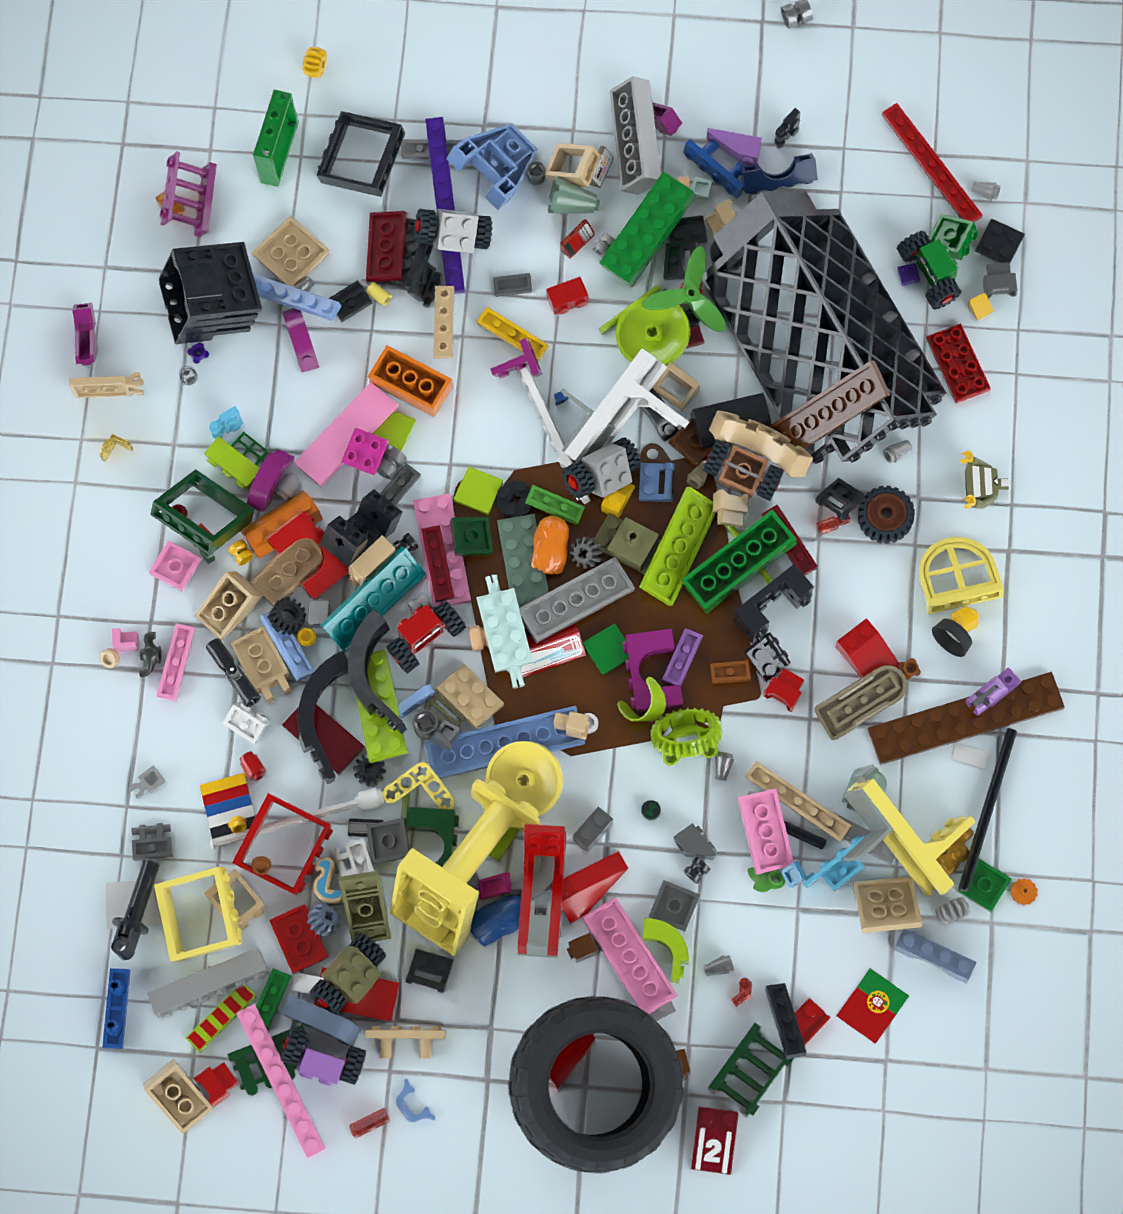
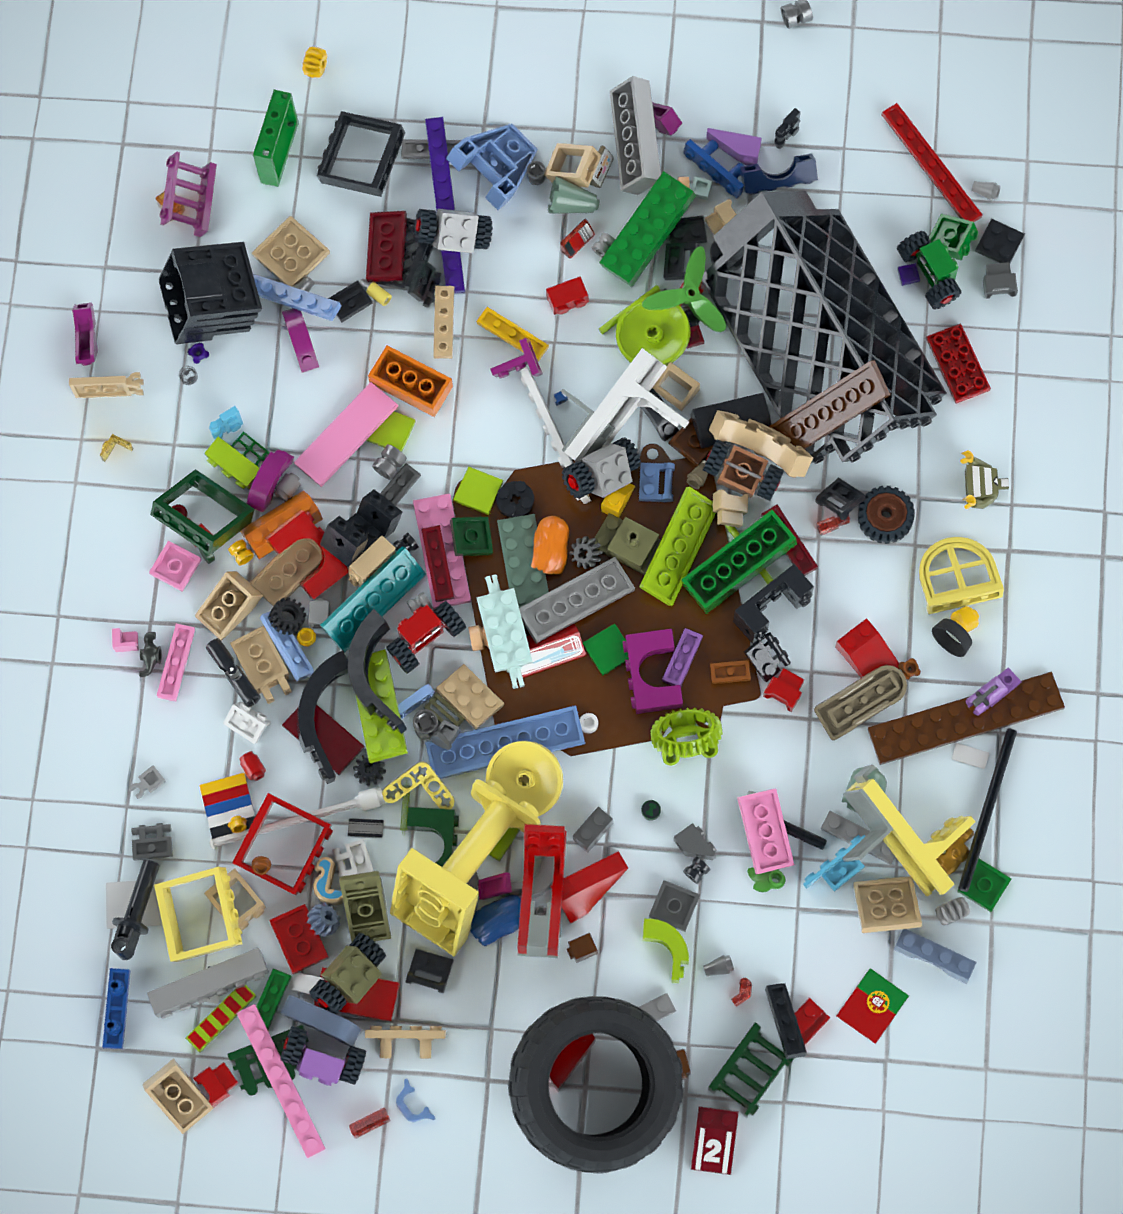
tan tile [100,648,120,668] -> none
dark pink bracket [341,428,389,475] -> none
dark grey plate [366,818,410,864] -> none
dark grey tile [493,273,532,297] -> none
bright green tile [525,485,585,525] -> none
tan piece [553,711,590,740] -> none
bright pink tile [582,897,678,1014] -> none
lime piece [617,677,666,721] -> none
flat silver cone [715,752,734,781] -> none
tan plate [745,761,852,843] -> none
dark azure tile [780,861,807,888] -> none
light grey cone [883,439,912,463] -> none
yellow slope [968,292,993,321] -> none
orange piece [1011,878,1038,906] -> none

